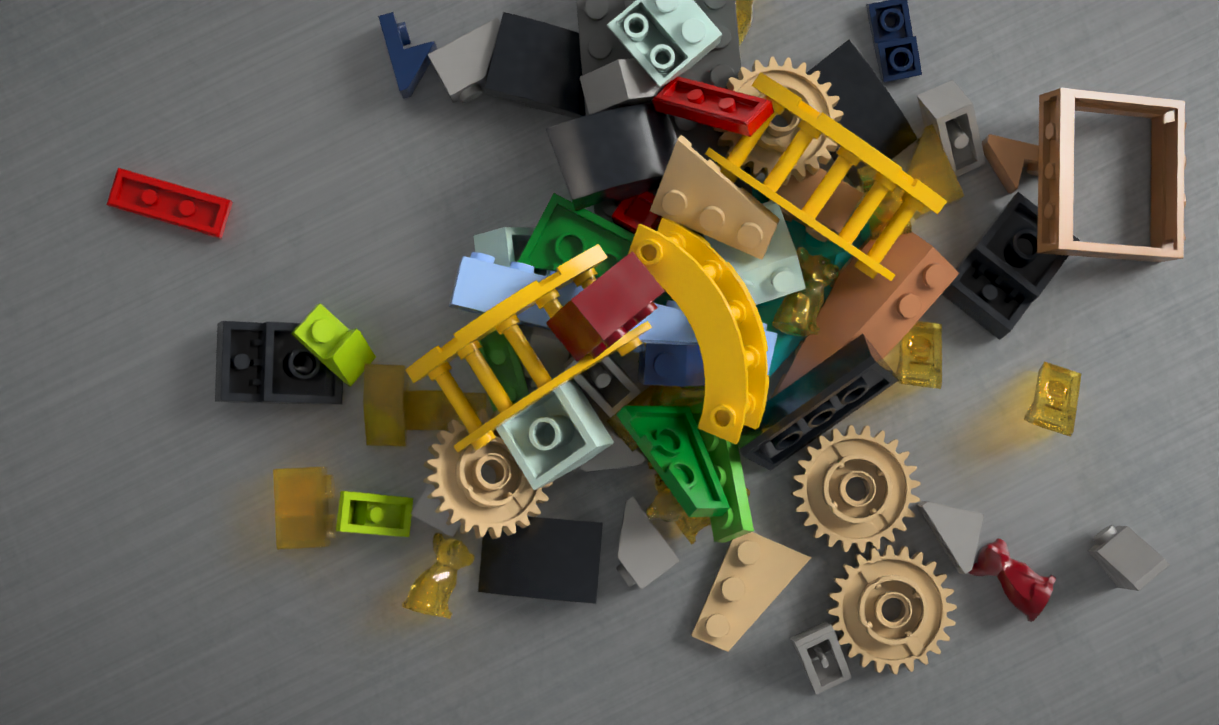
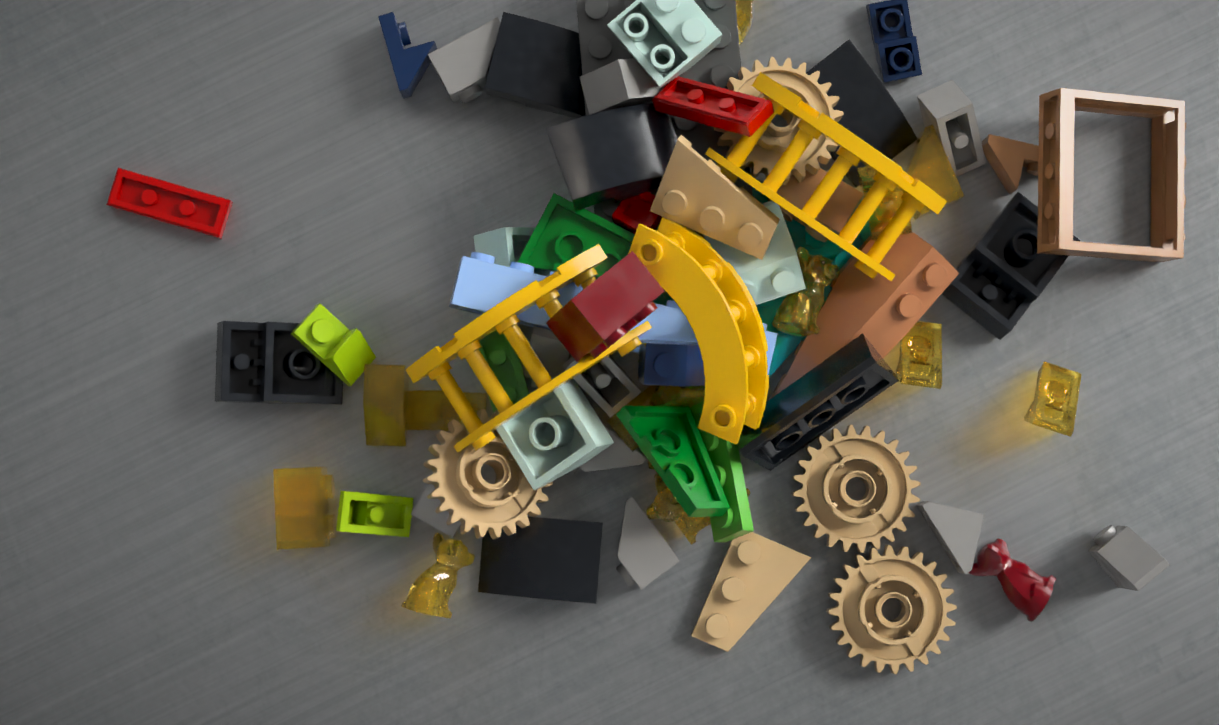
light grey slope [789,622,852,695] -> none

